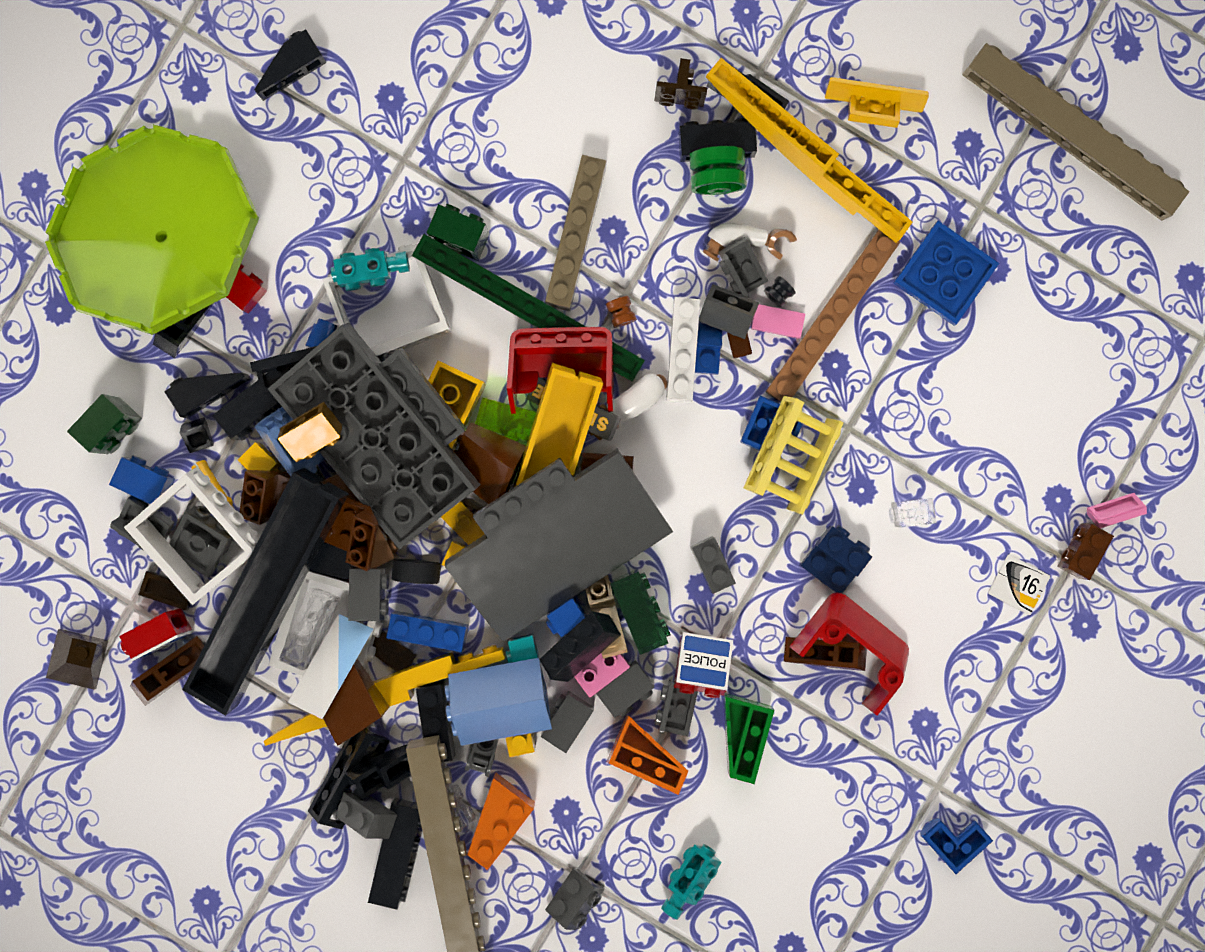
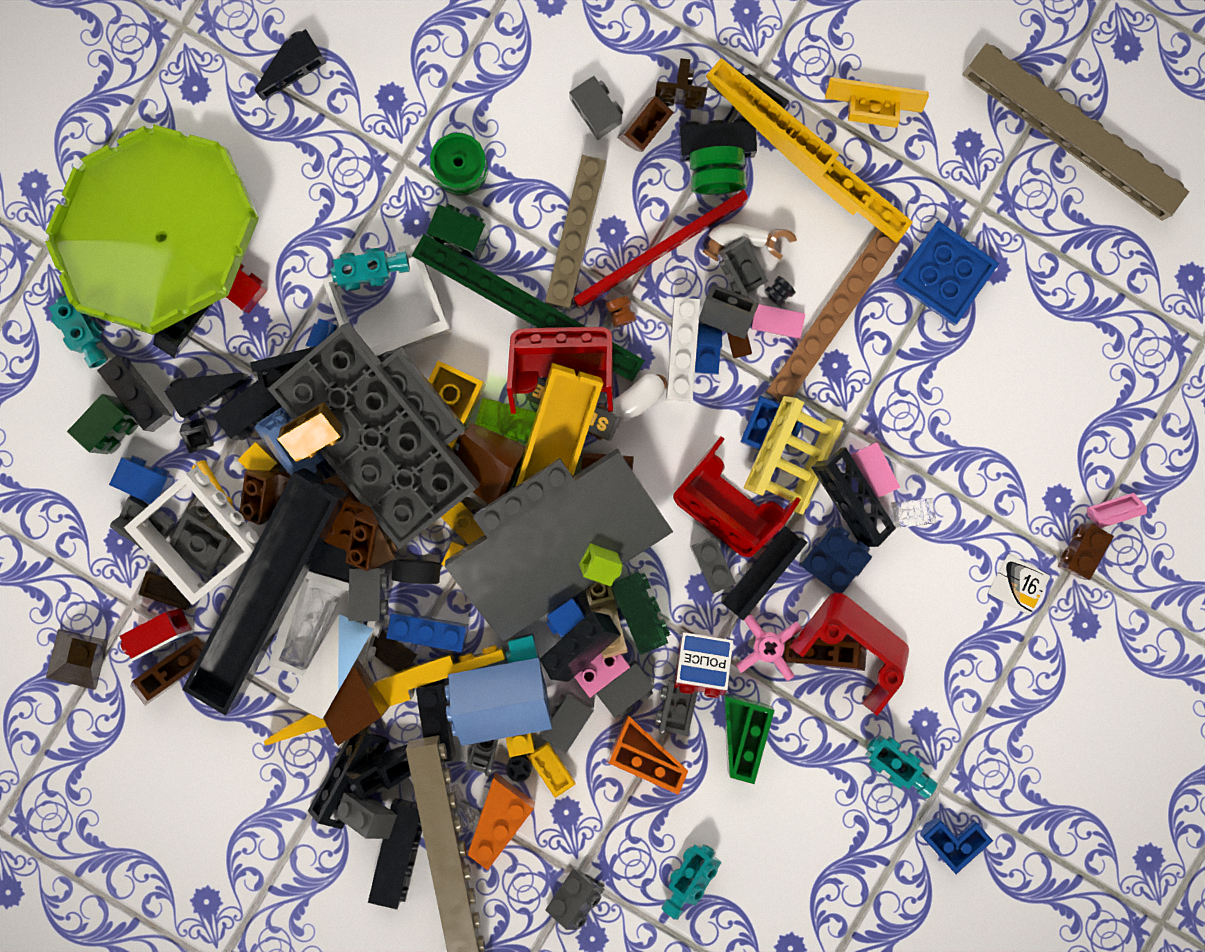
none -> teal brick [48,295,108,369]
none -> black brick [97,355,173,432]
none -> green wheel [430,133,488,196]
none -> black wheel [506,754,532,782]
none -> yellow plate [527,742,576,798]
none -> dark grey brick [569,76,623,140]
none -> red tile [573,190,748,309]
none -> lime brick [579,543,623,586]
none -> reddish brown brick [617,95,674,152]
none -> red windscreen [673,436,801,557]
none -> black fence [721,526,808,621]
none -> bright pink bar [736,613,802,681]
none -> black fence [811,447,896,547]
none -> bright pink brick [850,442,900,501]
none -> teal brick [865,735,938,799]

